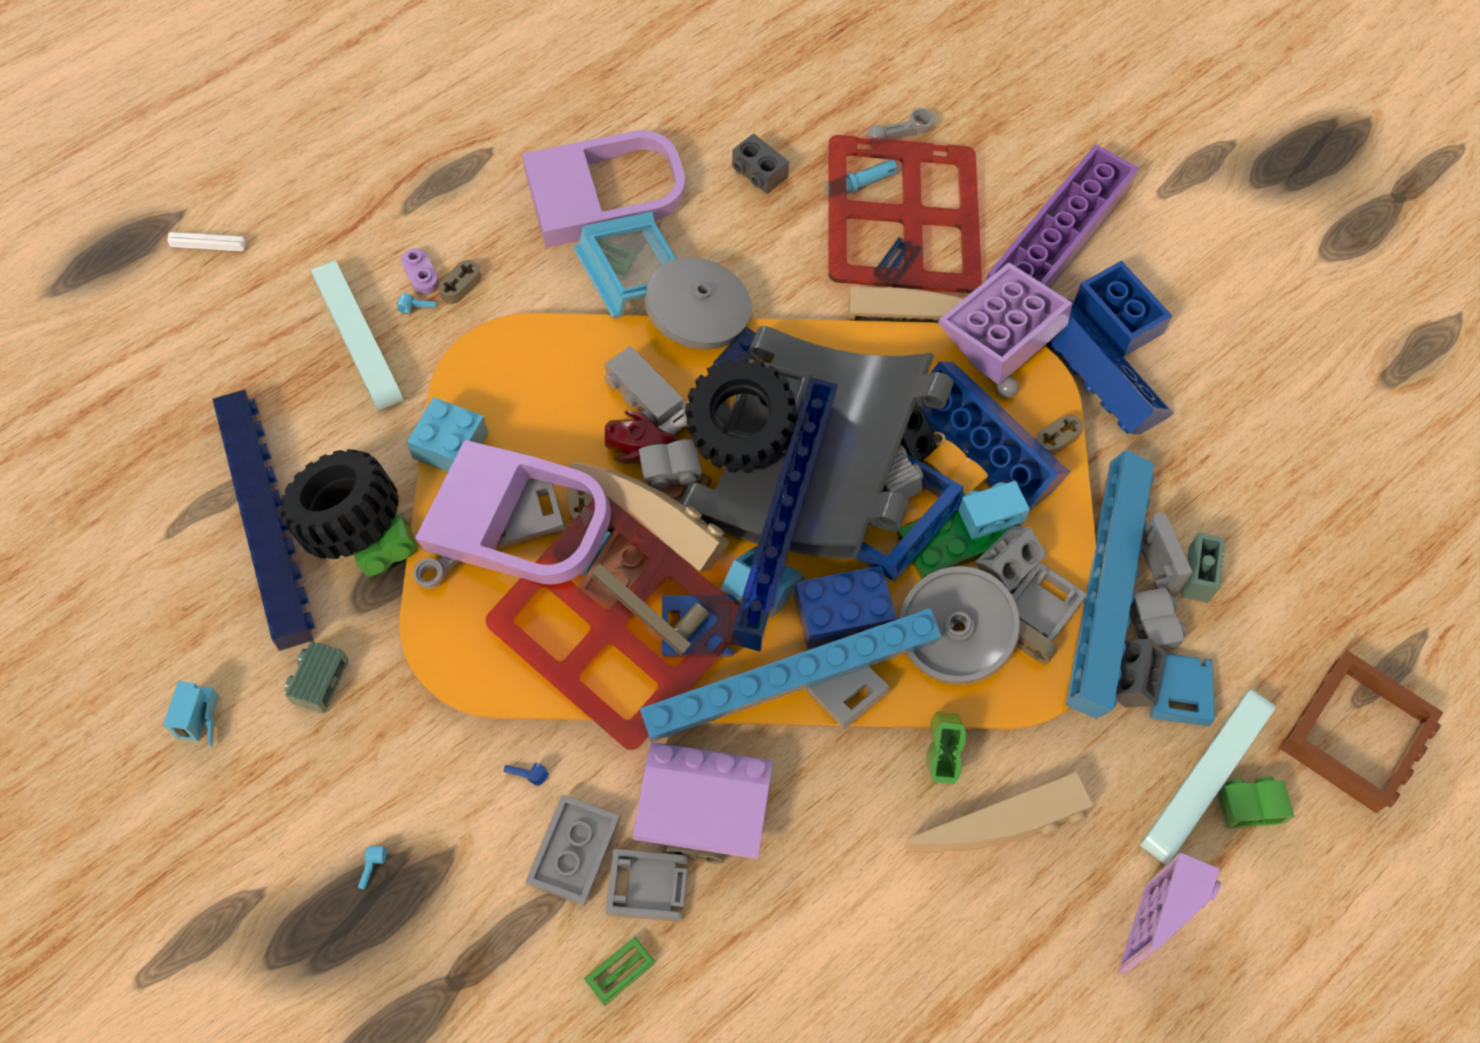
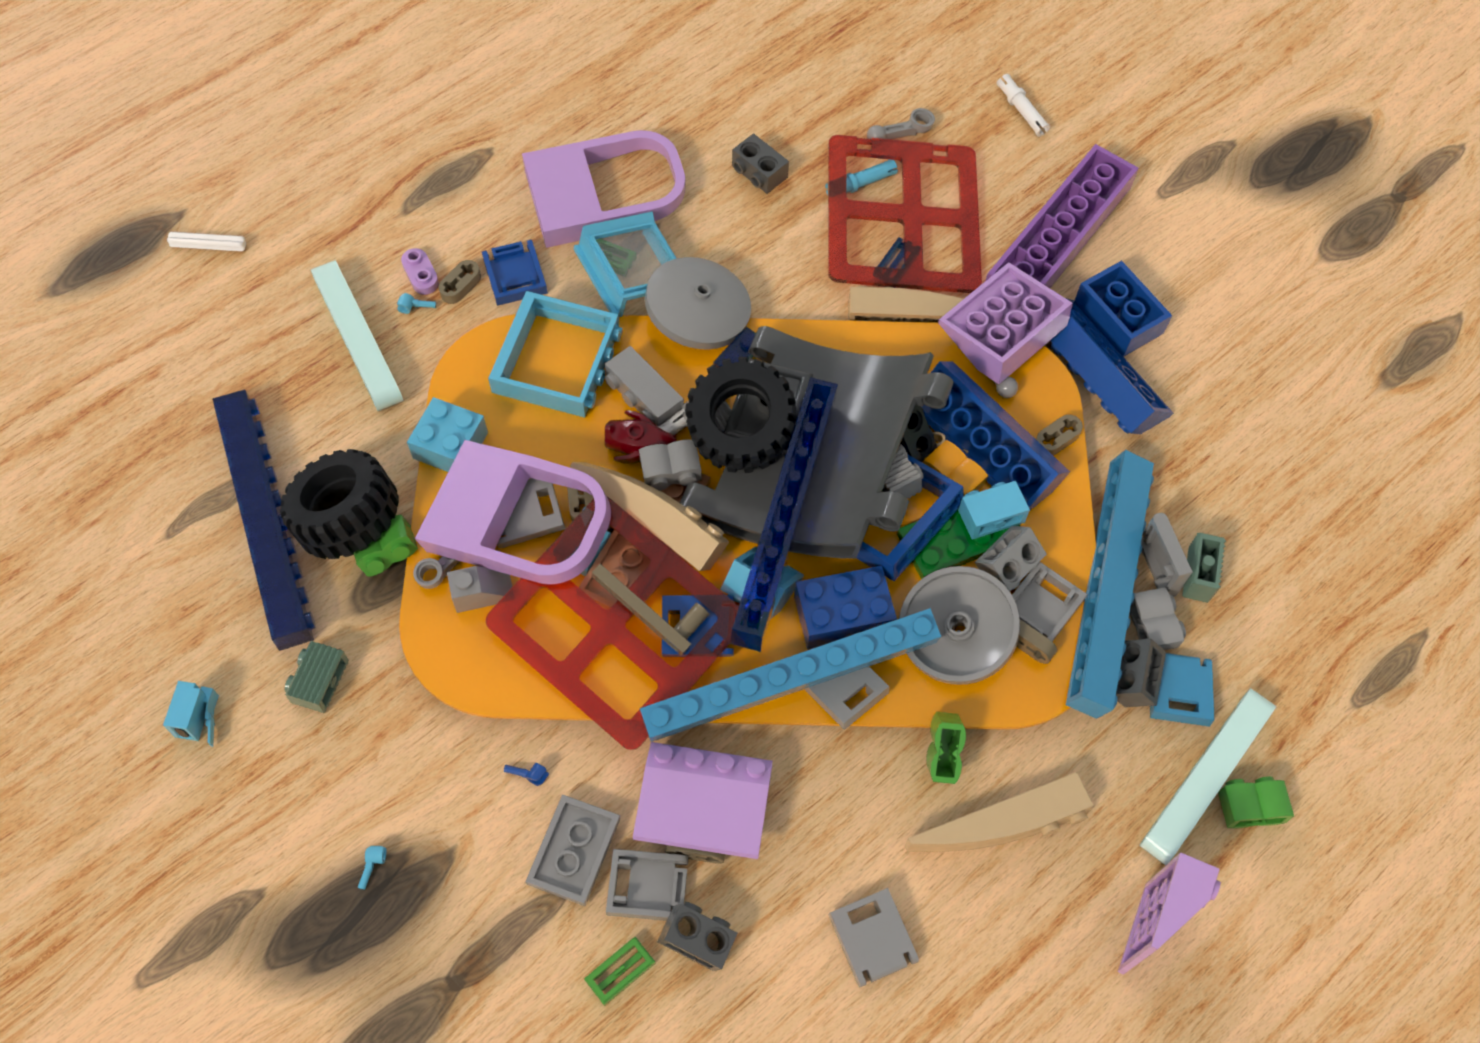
dark orange window [1280,650,1443,813] -> none
none -> light grey slope [447,566,515,613]
none -> blue container [481,239,548,306]
none -> medium azure window [488,291,623,418]
none -> dark grey brick [657,902,738,971]
none -> light grey container [828,888,919,987]
none -> white pin [997,74,1050,137]

